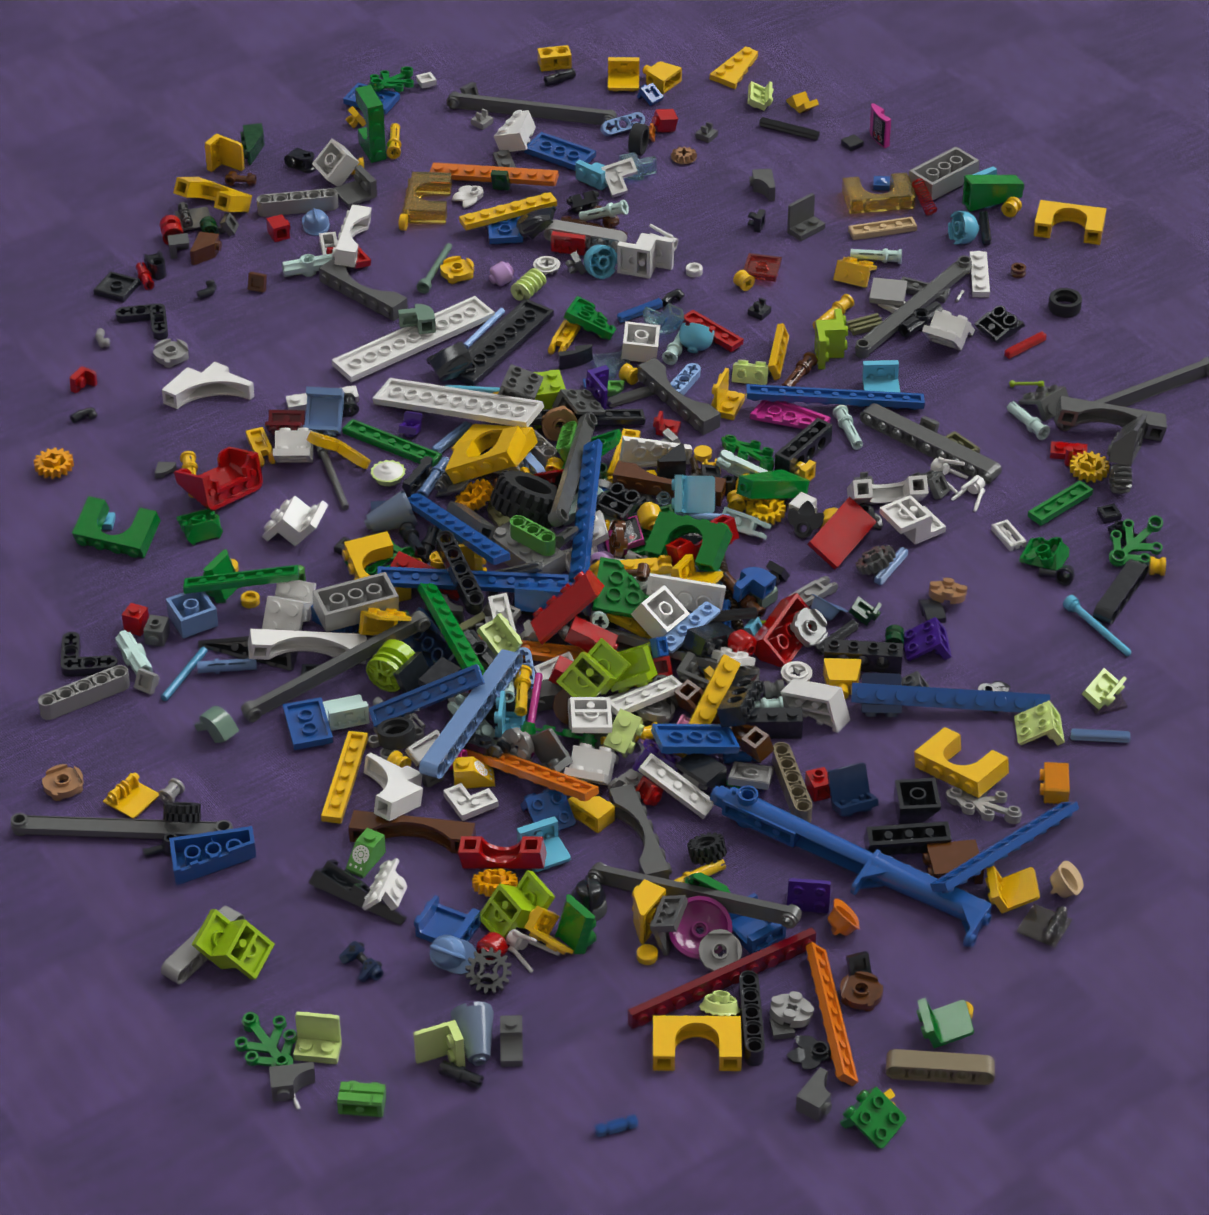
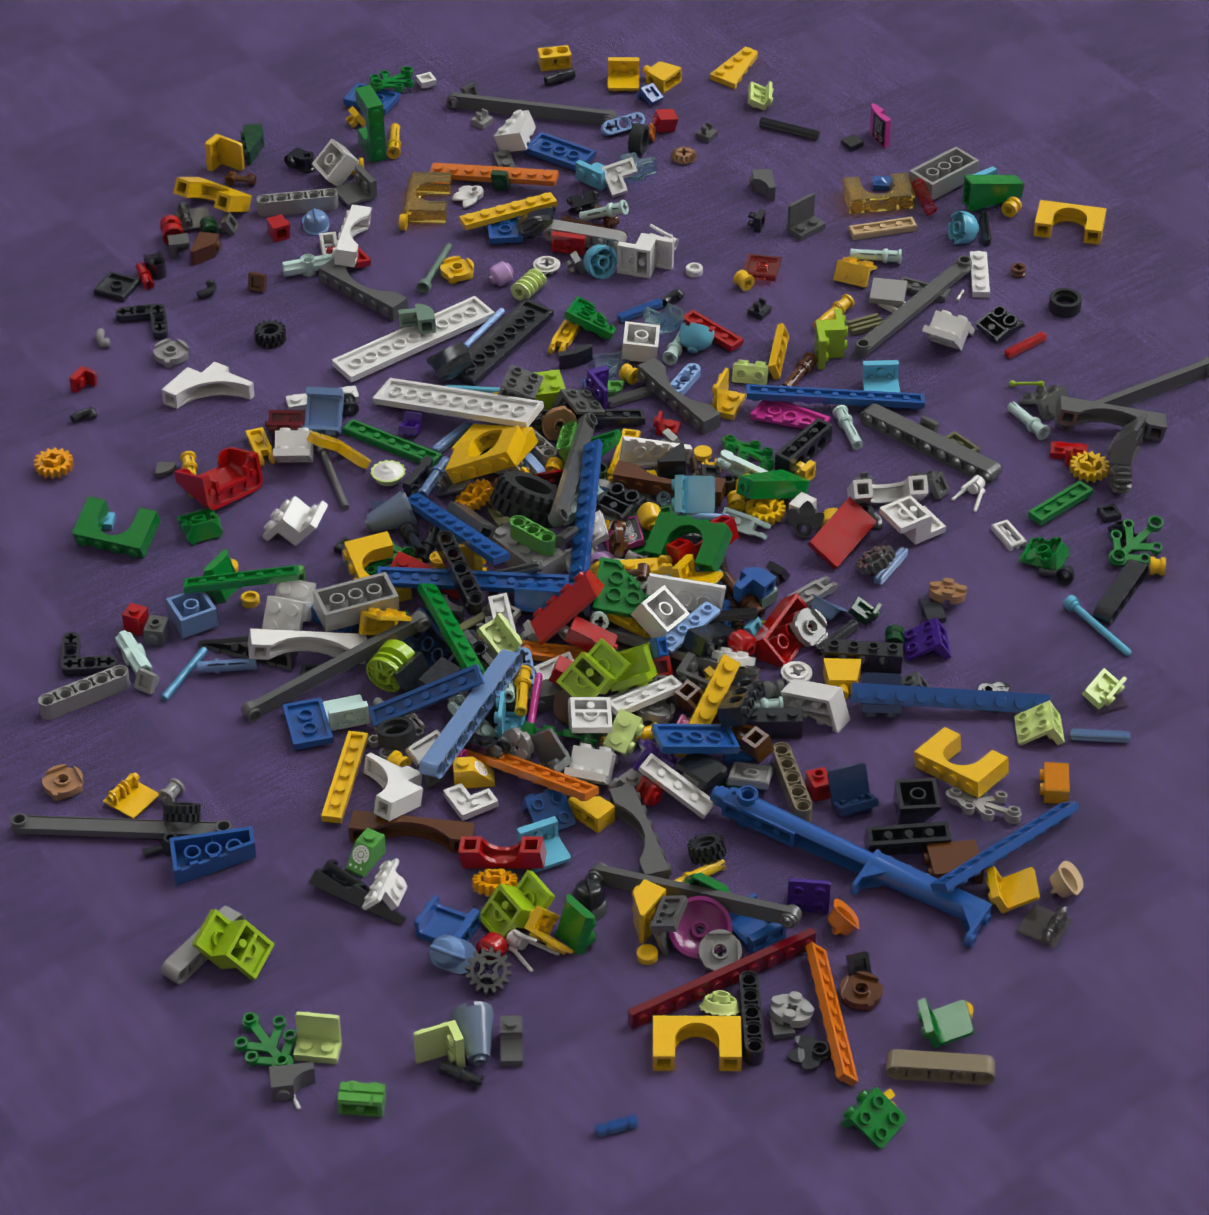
sand green brick [194,706,239,743] -> none
dark blue piece [339,940,384,982] -> none
yellow slope [786,91,819,113] -> none
dark grey arch [796,1067,832,1122] -> none
black piece [898,301,943,338] -> none
white plant [930,457,968,494] -> none
none -> black tyre [254,319,286,349]

